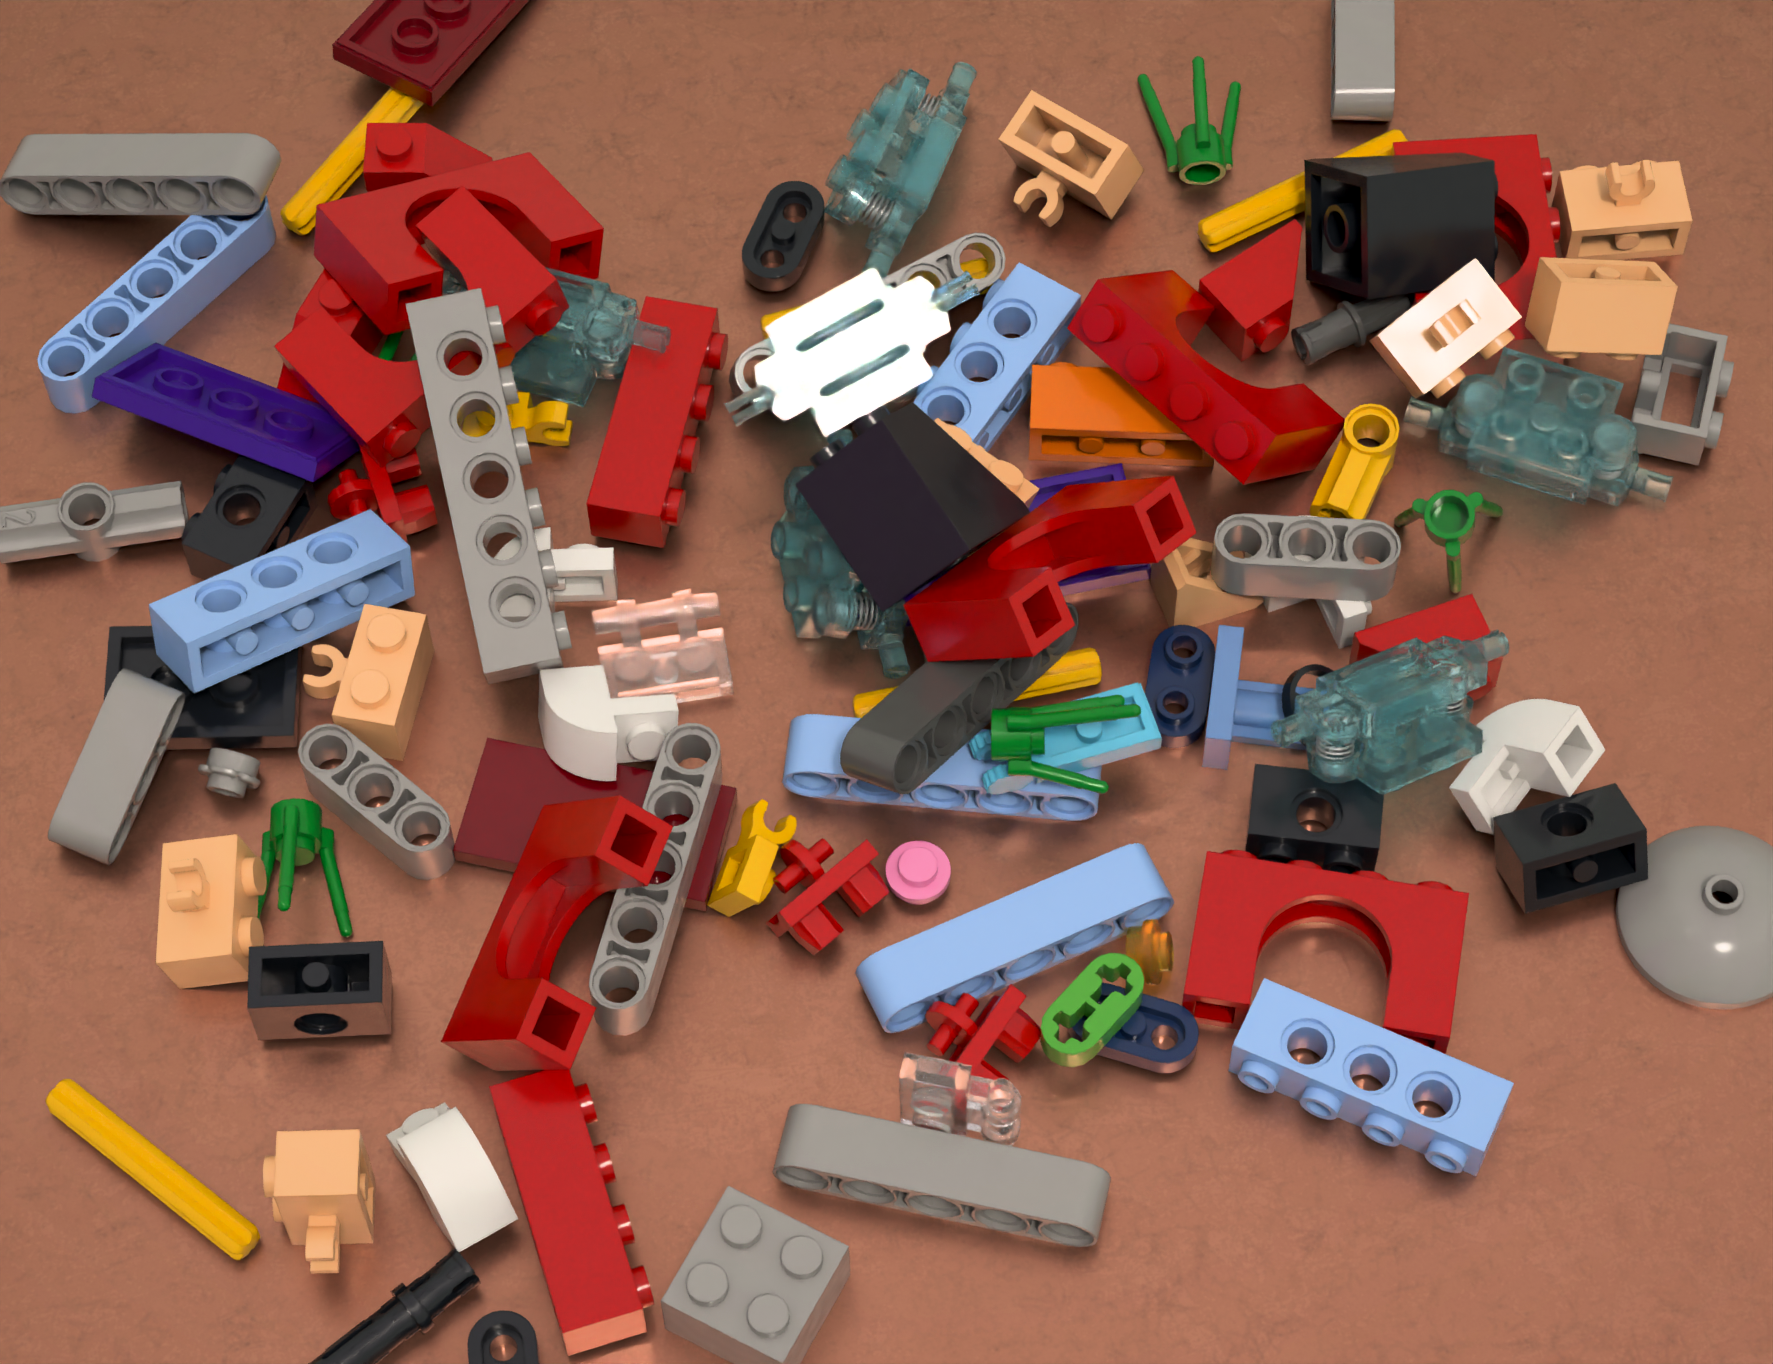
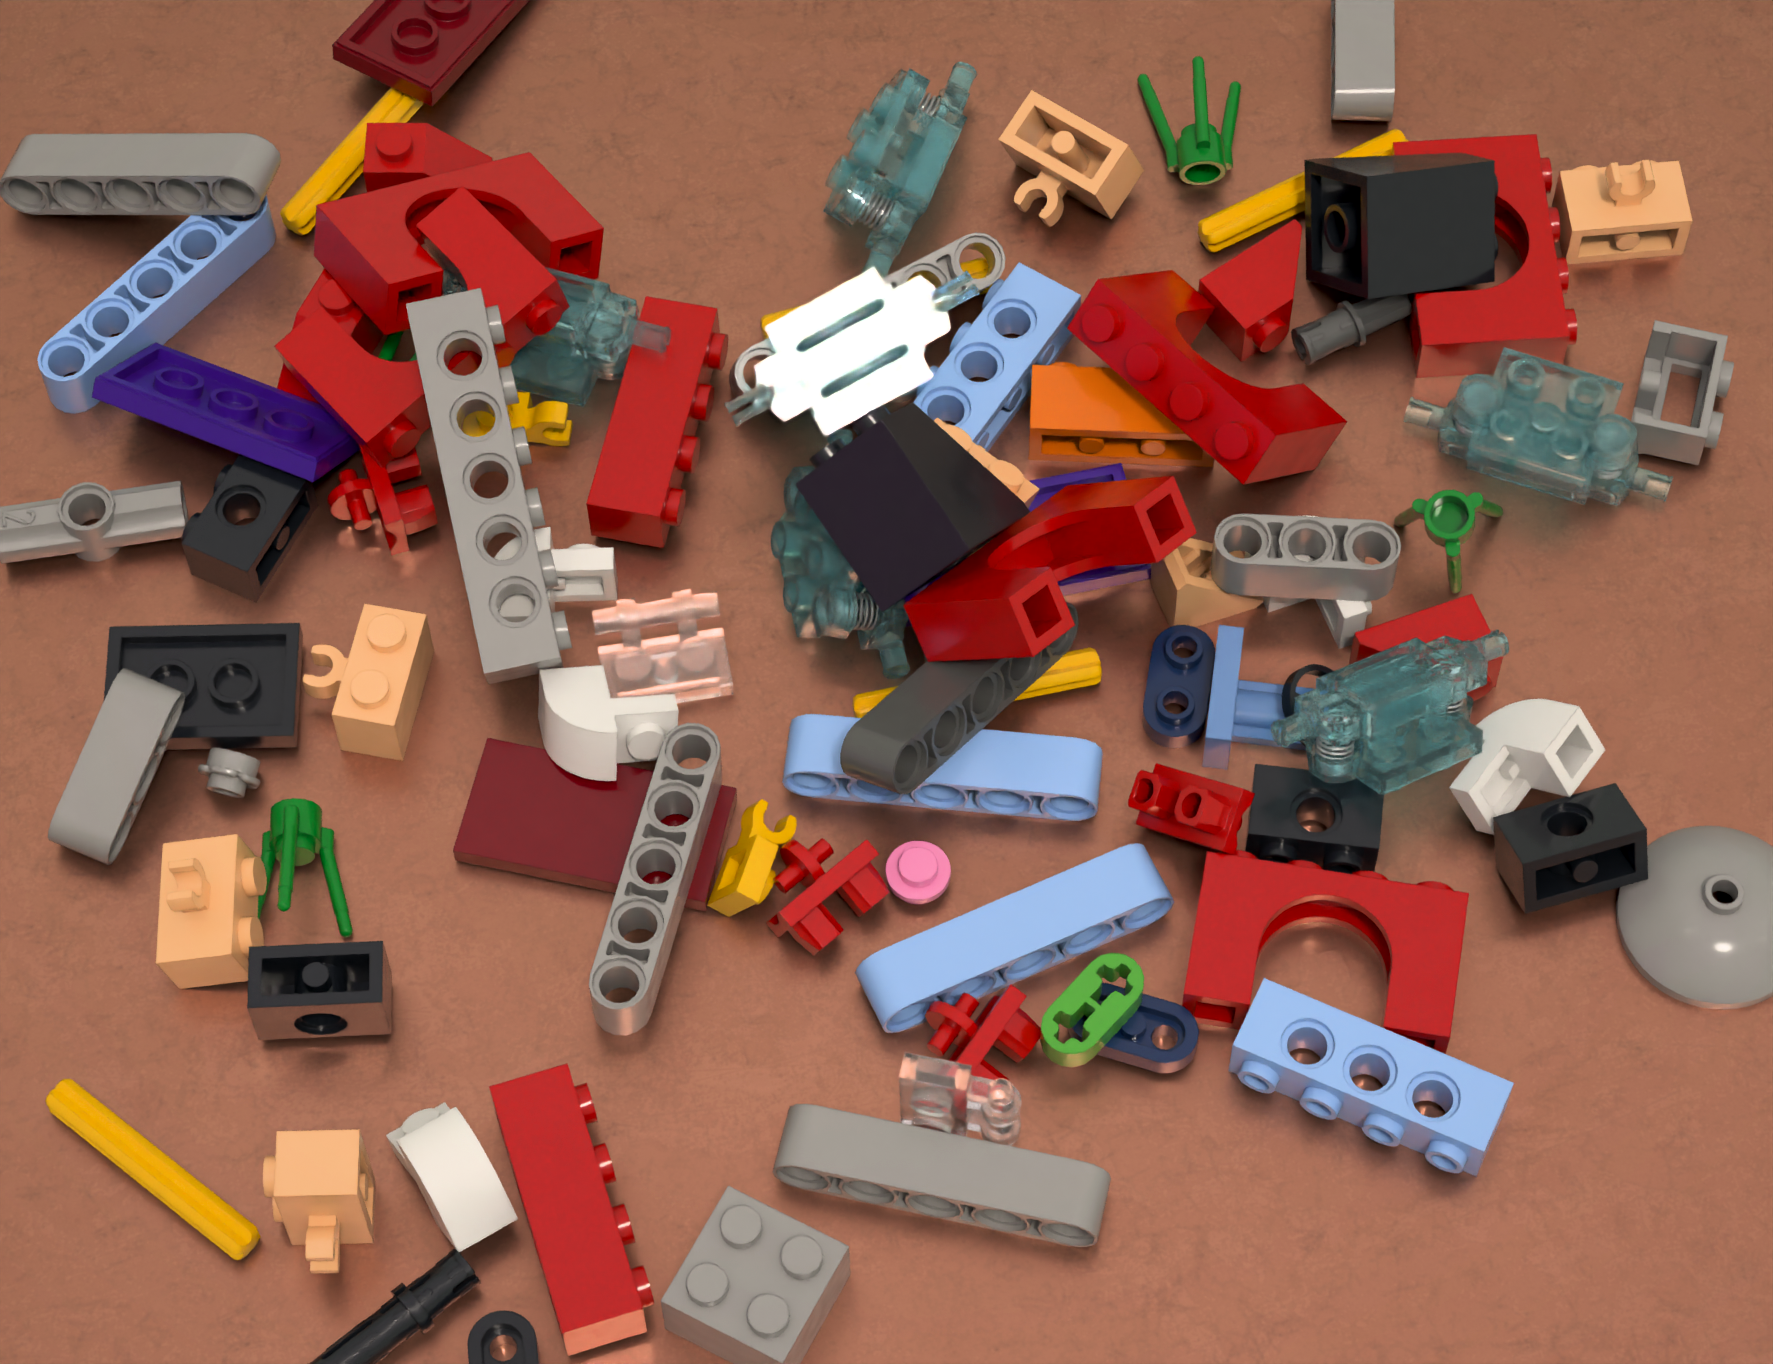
light blue brick [148,509,415,693] -> none
light grey beam [298,724,455,880] -> none
red arch [441,795,673,1071] -> none
black plate [742,181,825,291] -> none
medium azure hinge [969,682,1162,795] -> none
green plant [991,695,1141,794] -> none
clear yellow plate [1126,919,1174,985] -> none
yellow piece [1309,403,1400,519] -> none
light nougat brick [1369,258,1522,399] -> none
light nougat brick [1525,257,1678,360] -> none
none -> red hips [1128,763,1255,855]

